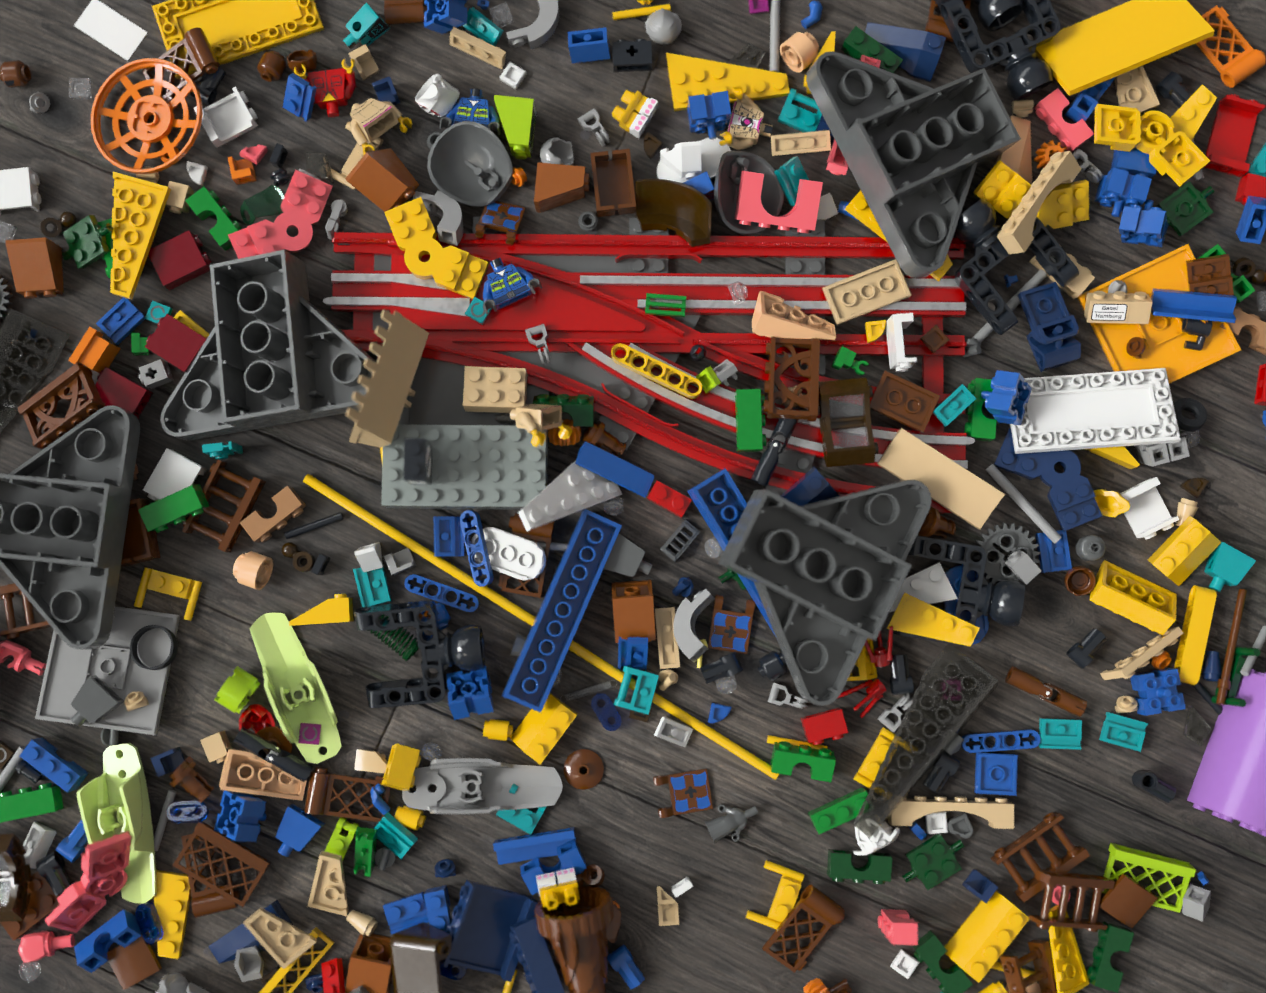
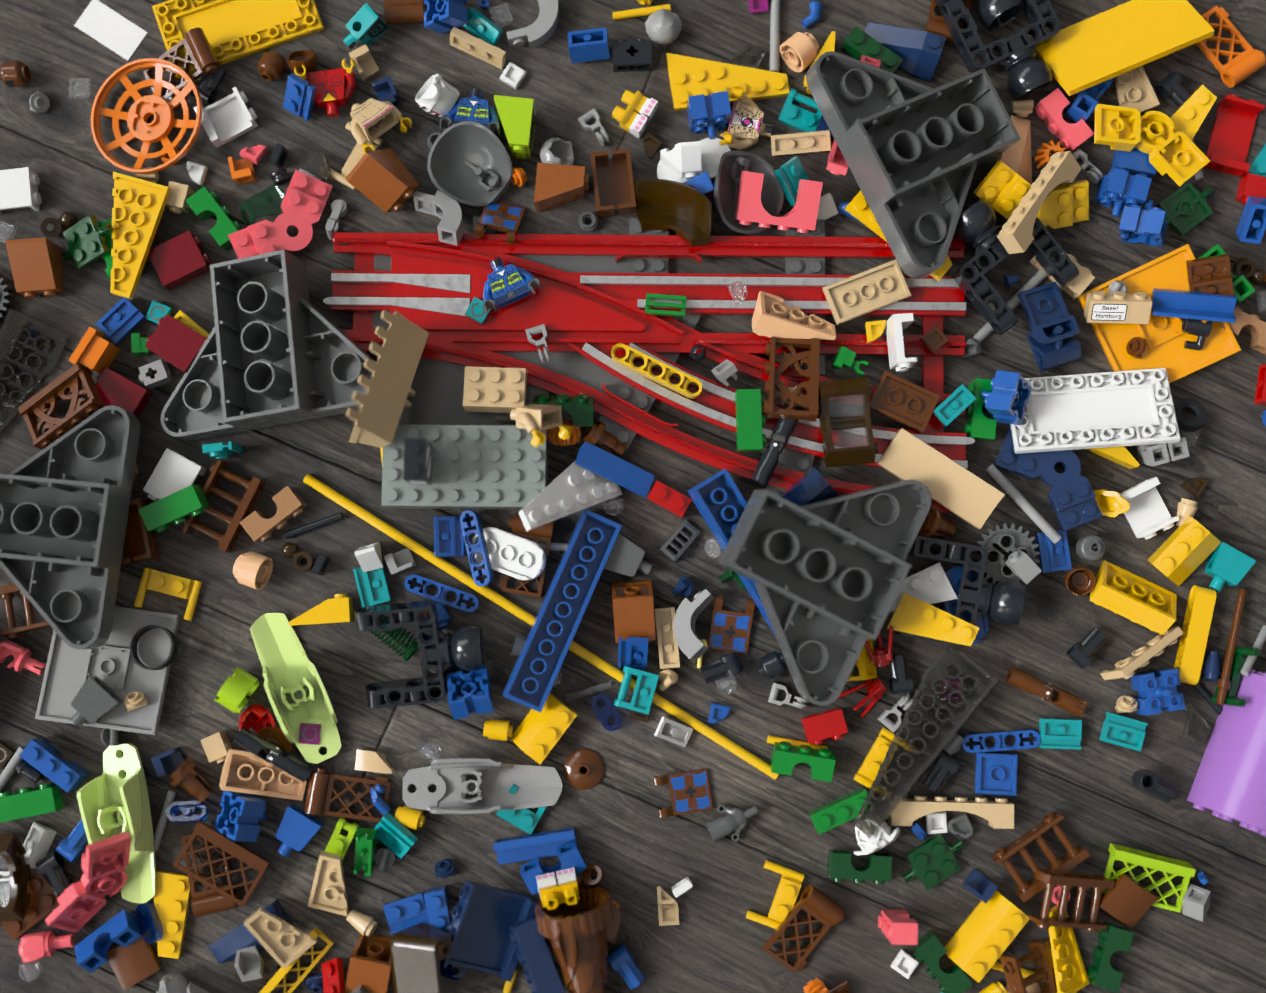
yellow brick [381,744,421,791] -> none
yellow plate [384,197,489,299] -> none
lime tile [696,366,721,394] -> none
orange plate [1151,651,1172,670] -> none

